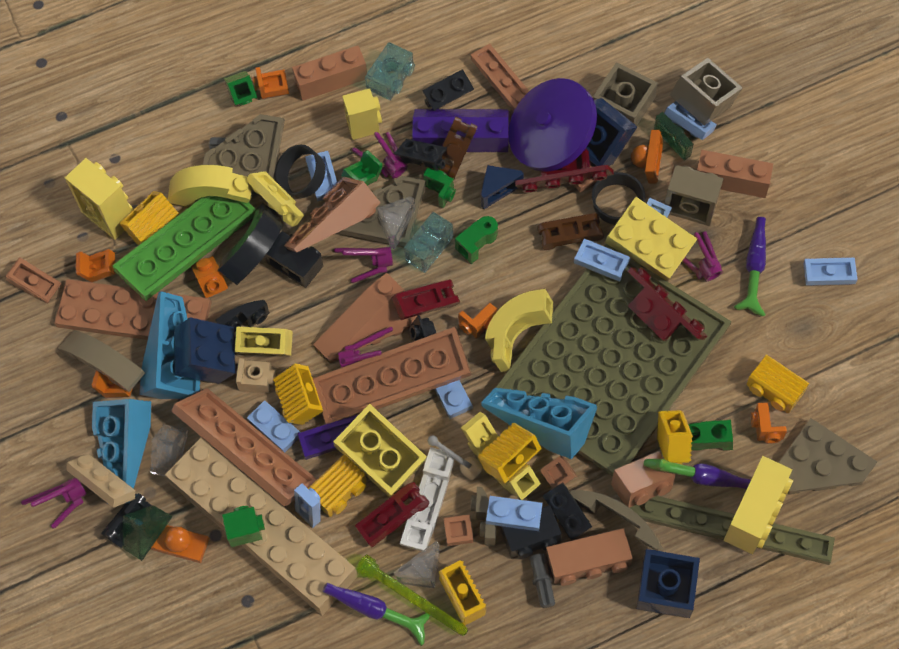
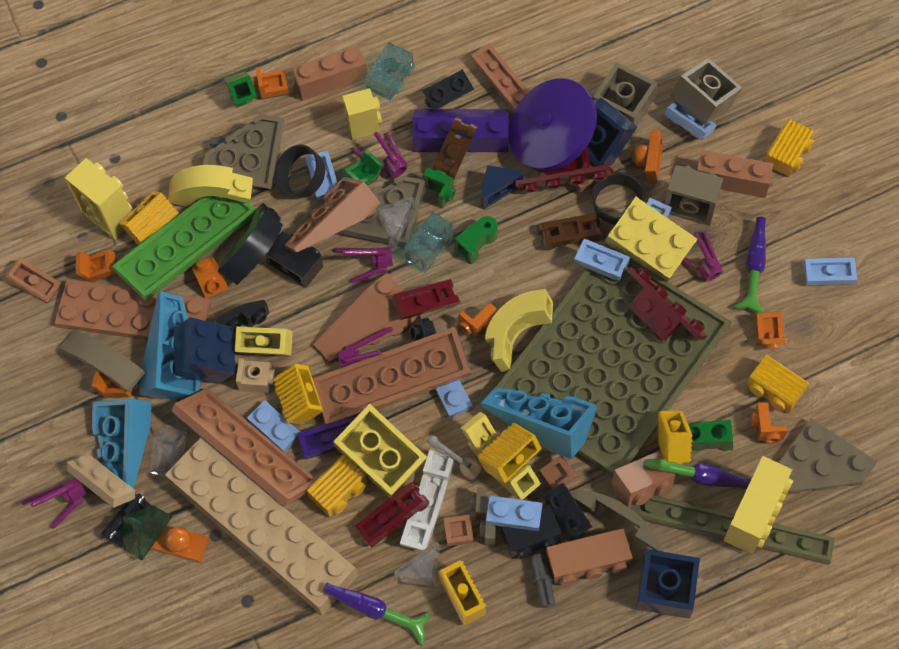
green brick [222,506,265,547] -> none
light yellow hinge [246,171,304,227] -> none
light blue plate [294,483,321,528] -> none
clear neon green piece [356,554,468,636] -> none
black hinge [394,139,447,170] -> none
clear green plate [654,111,694,160] -> none
none -> orange bracket [755,311,787,349]
none -> yellow brick [764,118,815,177]

